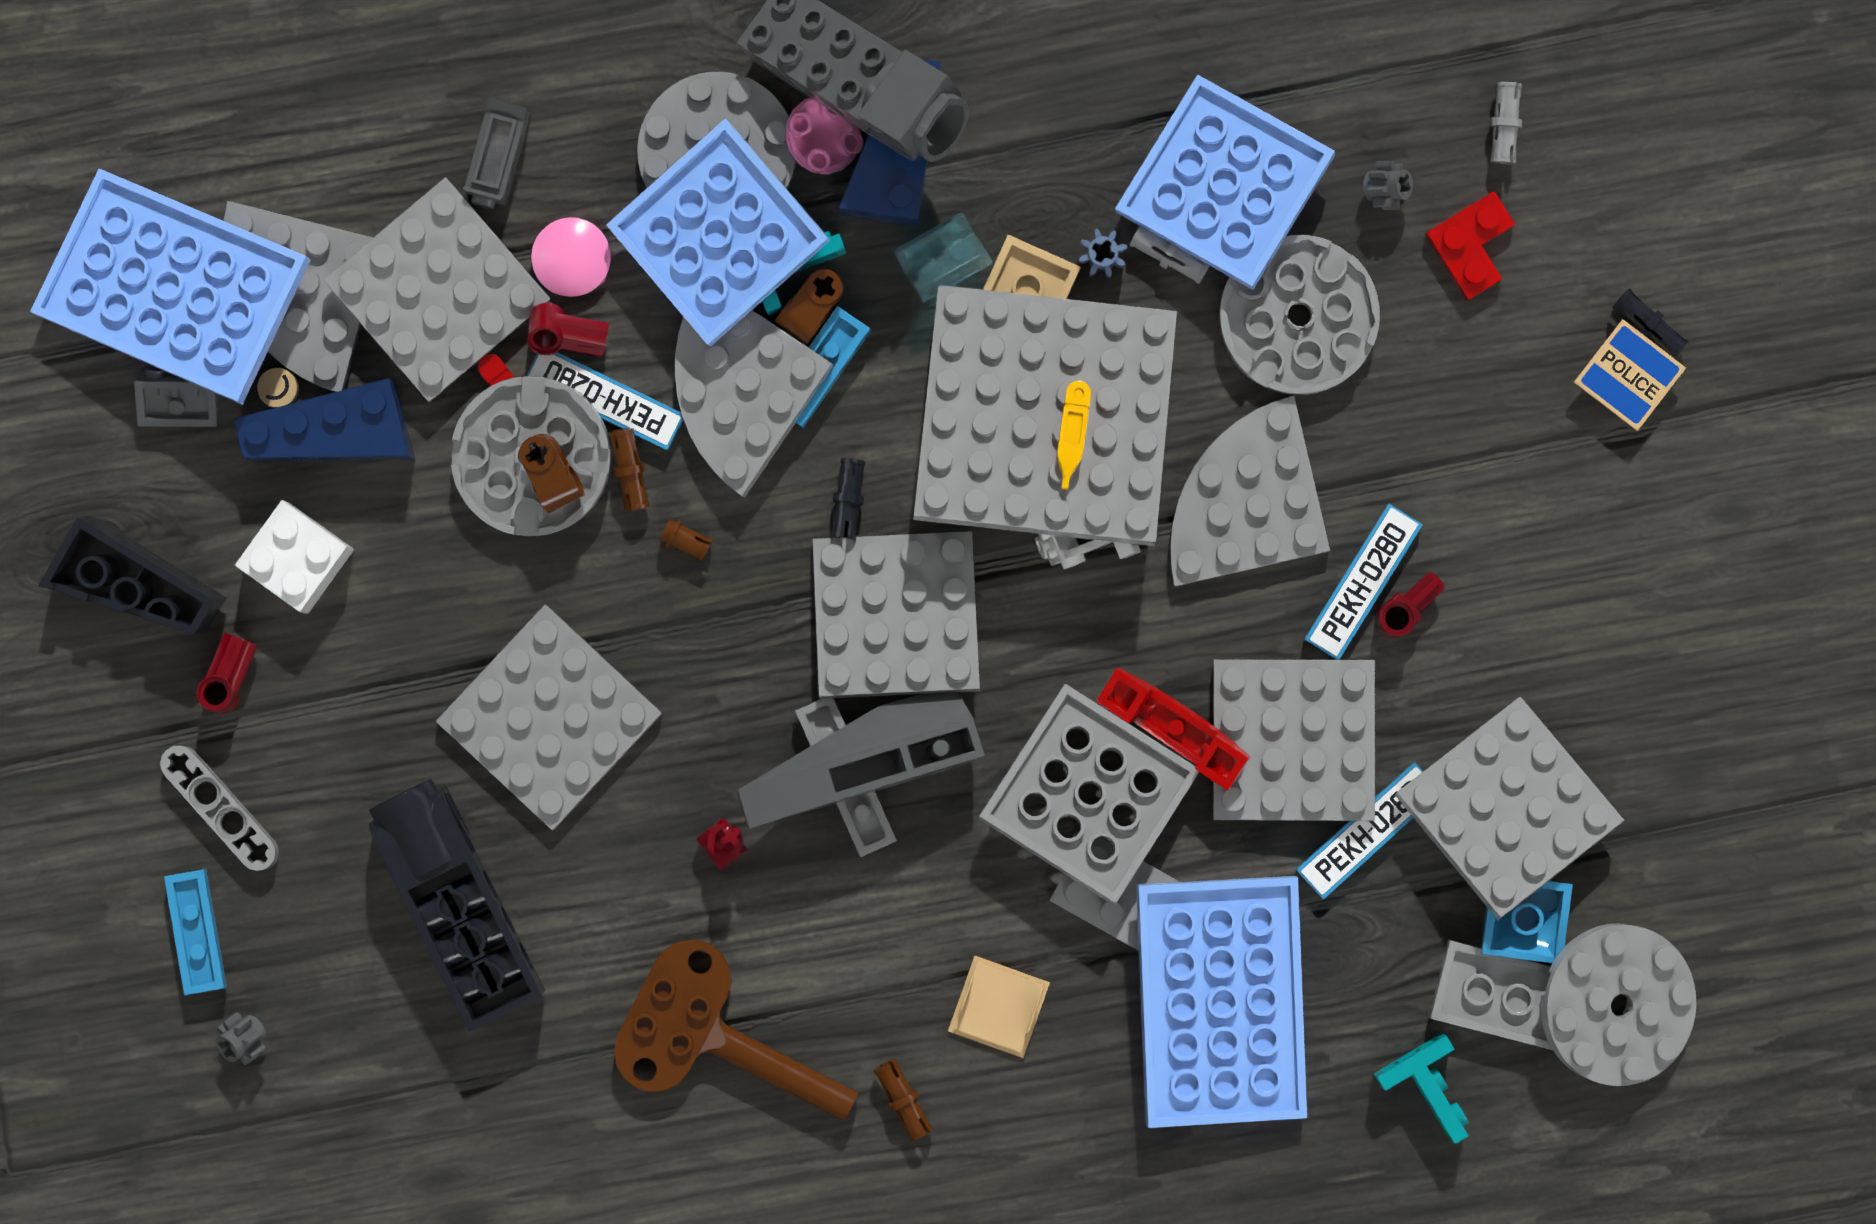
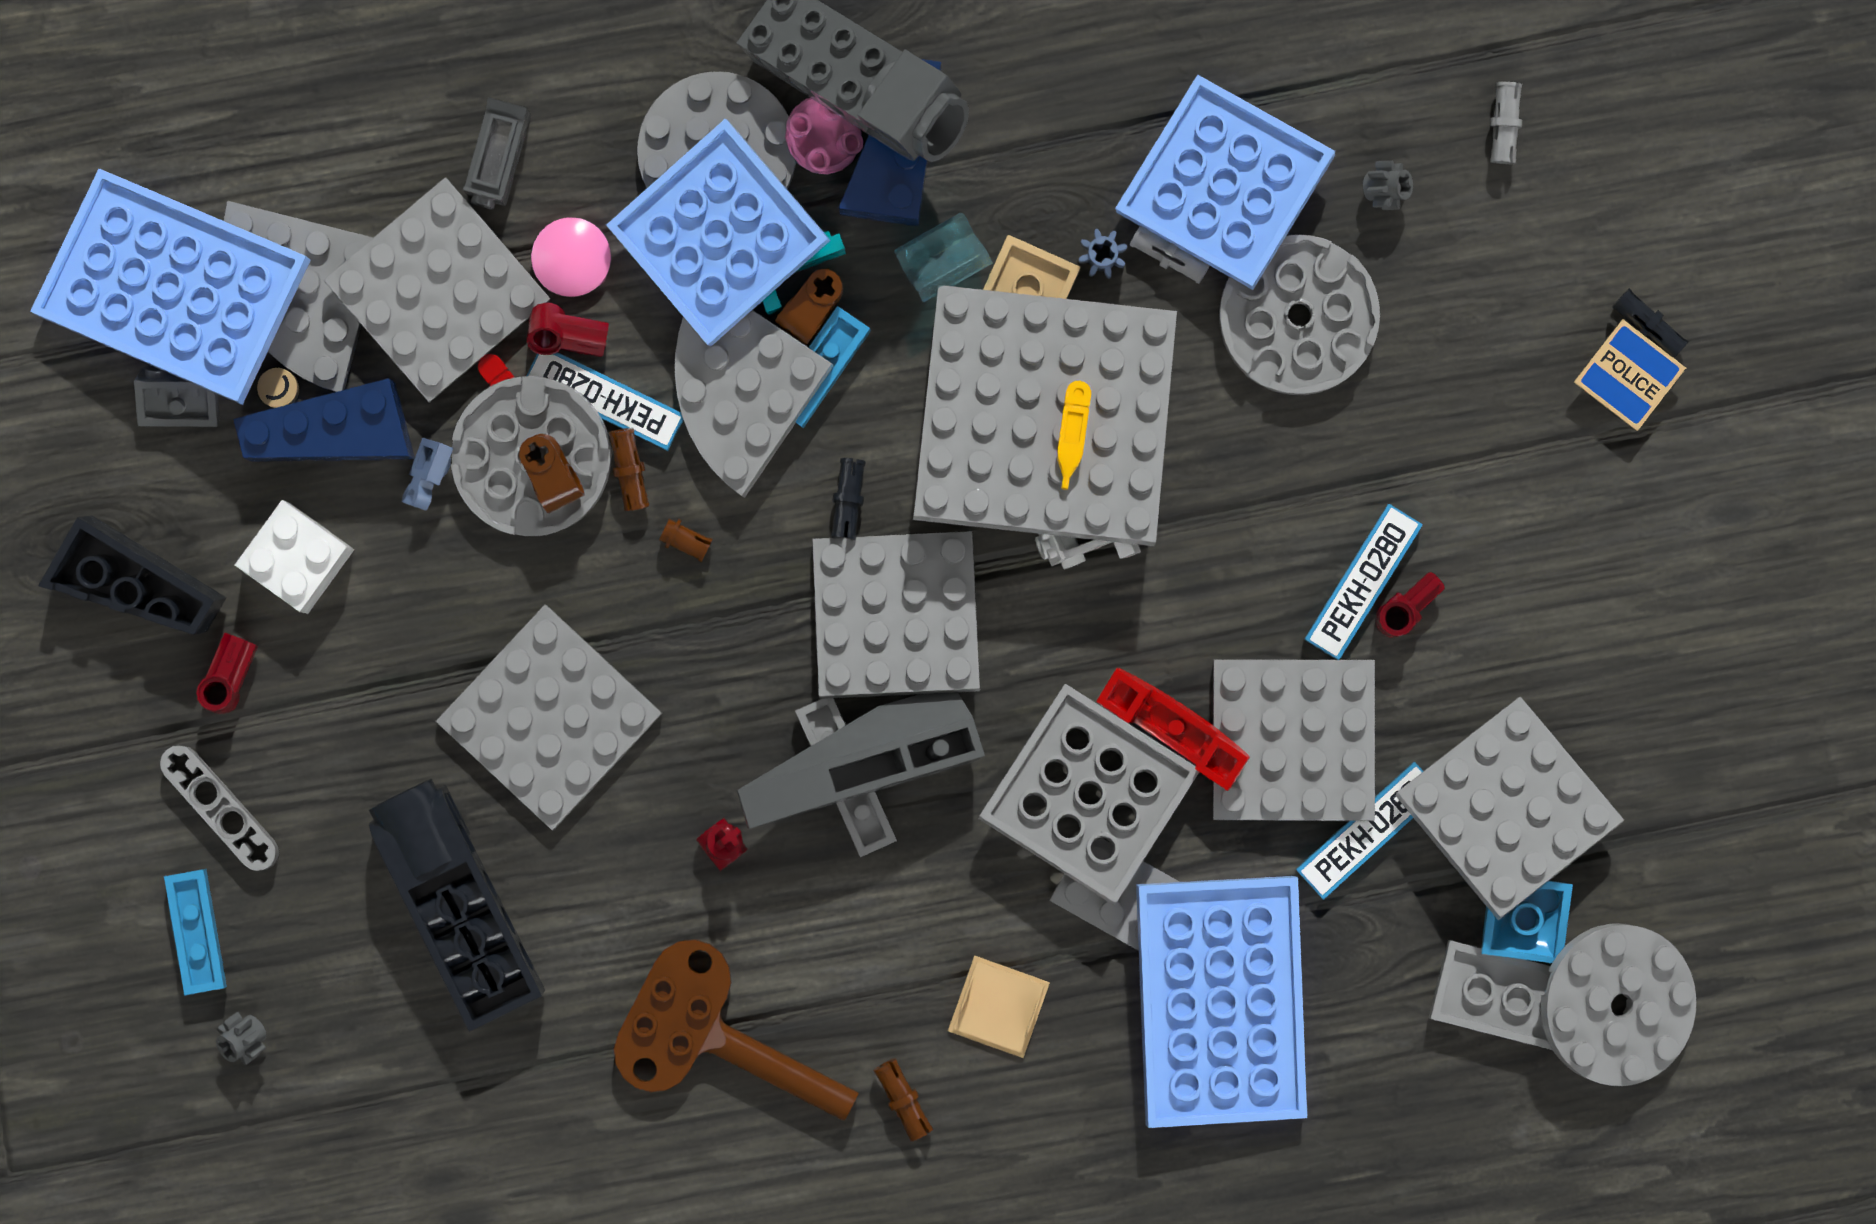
light grey plate [1170,396,1330,587] -> none
teal bracket [1373,1033,1469,1144] -> none
red plate [1425,191,1515,301] -> none
none -> sand blue plate [402,438,453,511]

